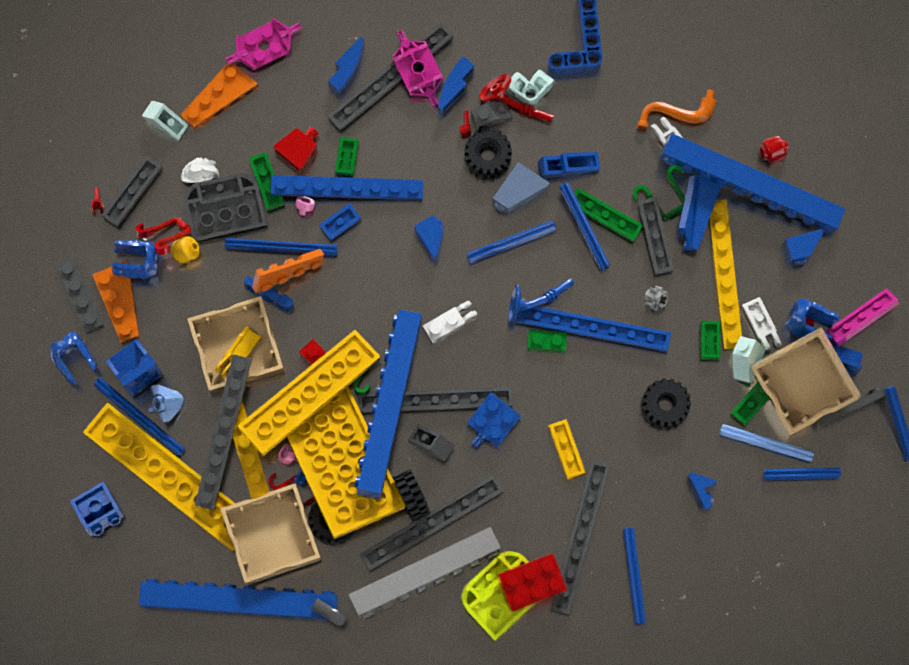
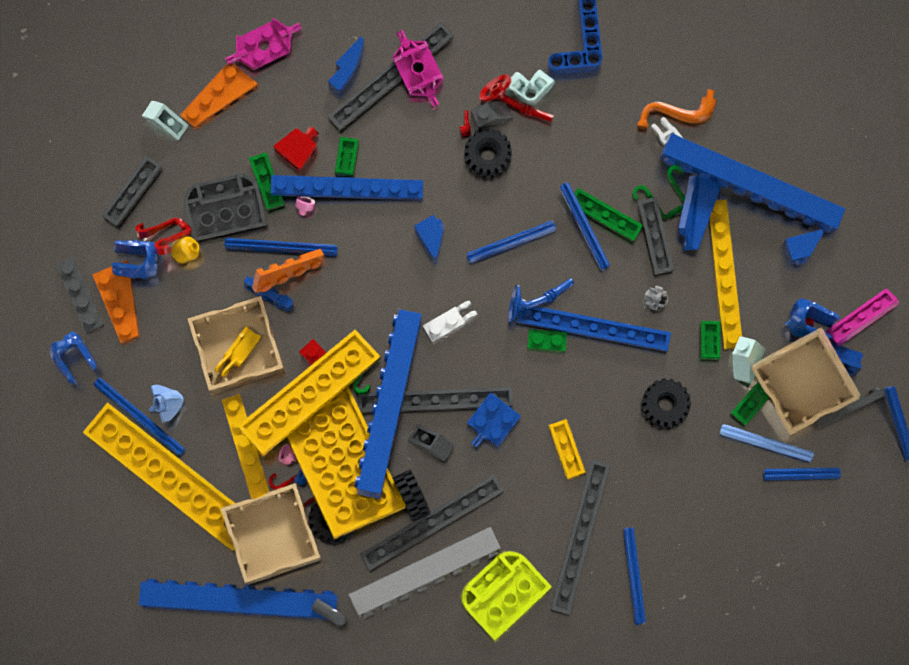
blue plate [70,481,124,537] -> none
red hand [91,187,103,214] -> none
blue bracket [106,339,163,397] -> none
white hat [181,158,219,183] -> none
dark grey plate [195,354,252,510] -> none
blue plate [319,203,361,241] -> none
blue slope [438,56,474,115] -> none
sand blue slope [492,162,550,213] -> none
red brick [496,553,567,612] -> none
blue slope [537,152,601,179] -> none
blue slope [687,473,718,512] -> none
white hinge [742,297,781,353] -> none
red head [760,136,789,163] -> none

